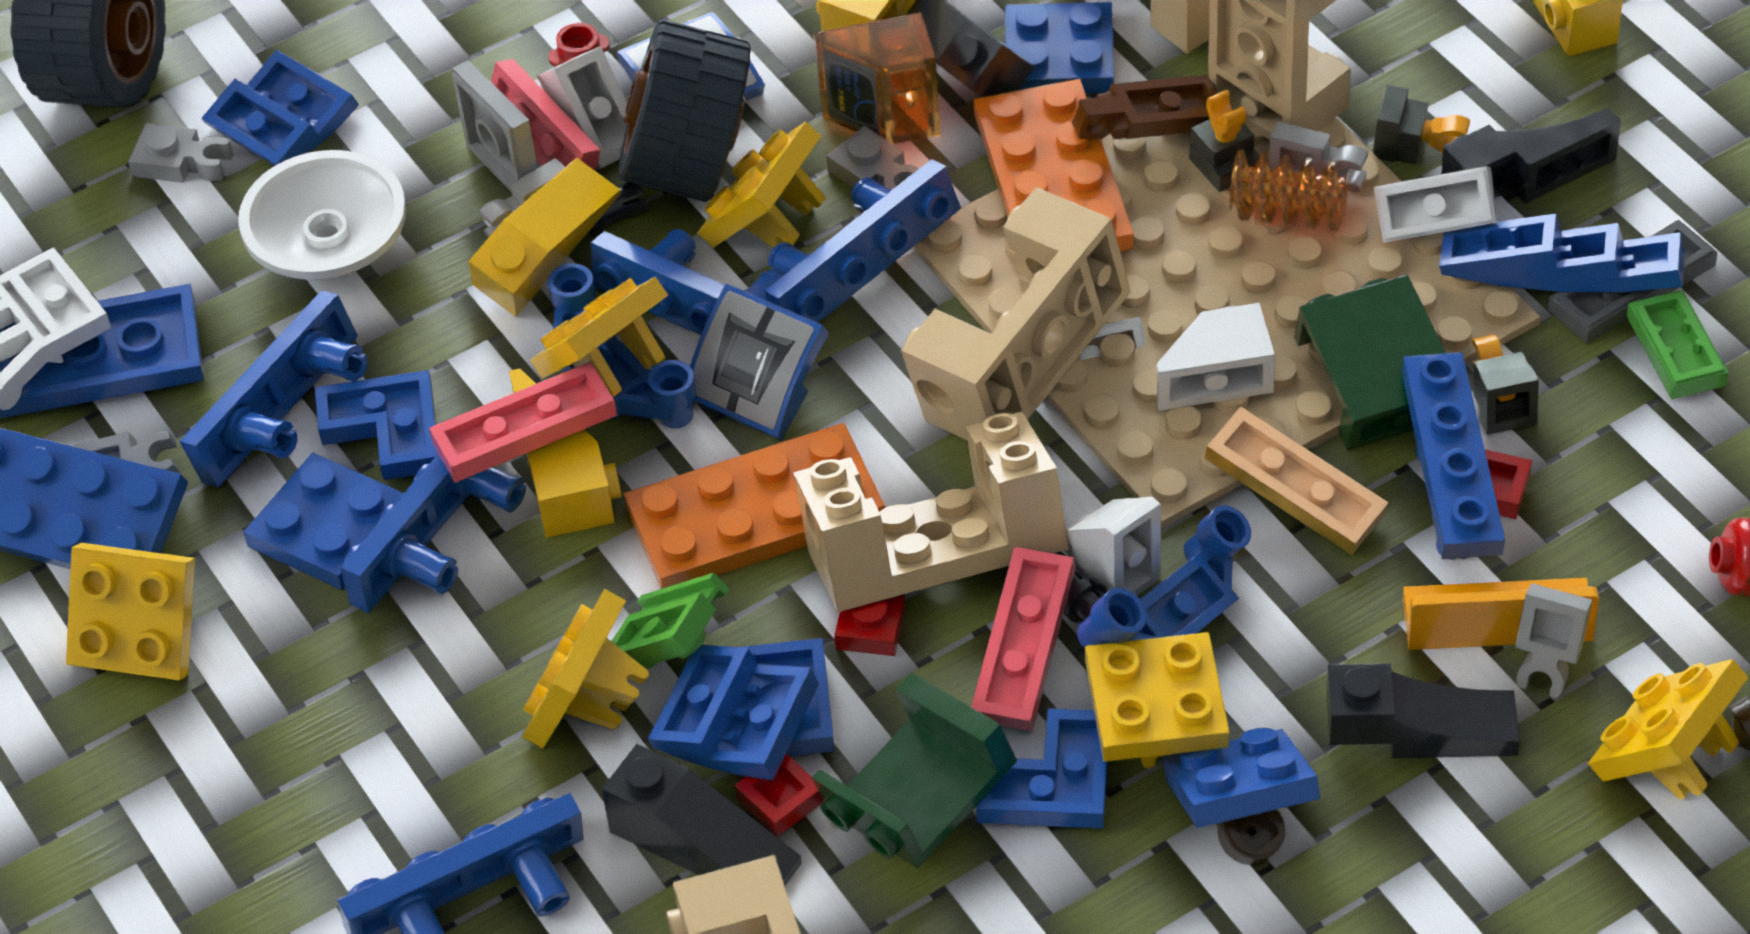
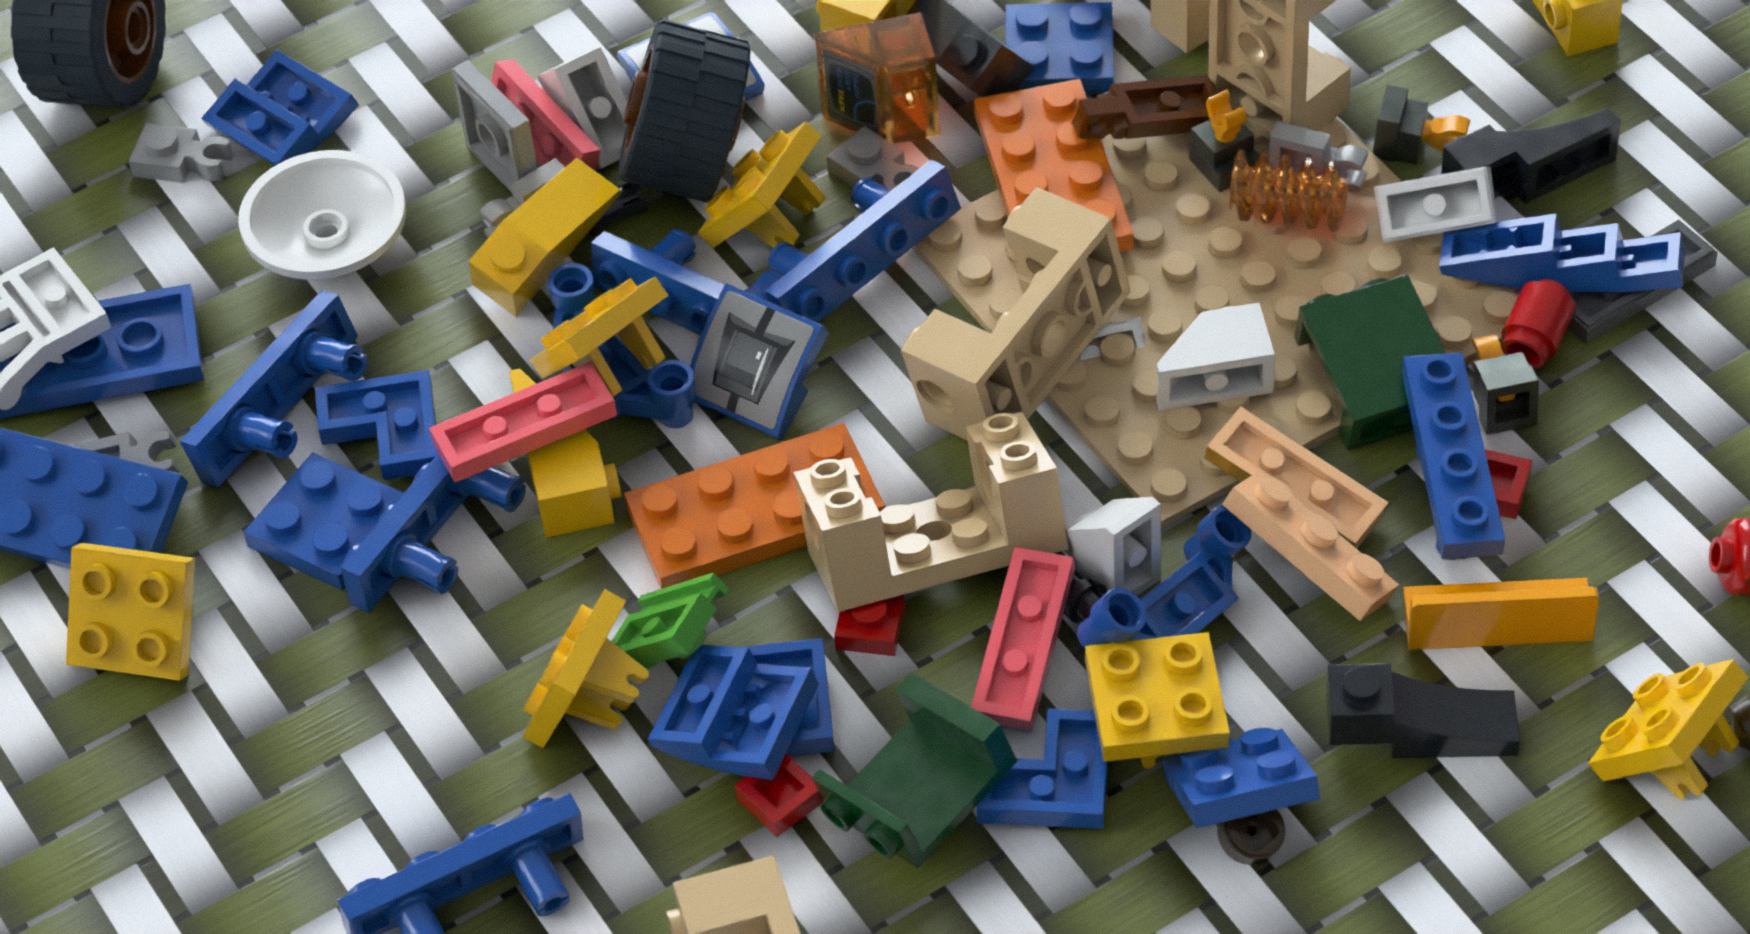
red plate [548,22,610,67] -> none
black slope [602,744,802,886] -> none
light grey plate [1515,583,1593,698] -> none
bright green plate [1627,290,1729,400] -> none
none -> light nougat plate [1222,470,1399,621]
none -> red brick [1501,279,1576,368]

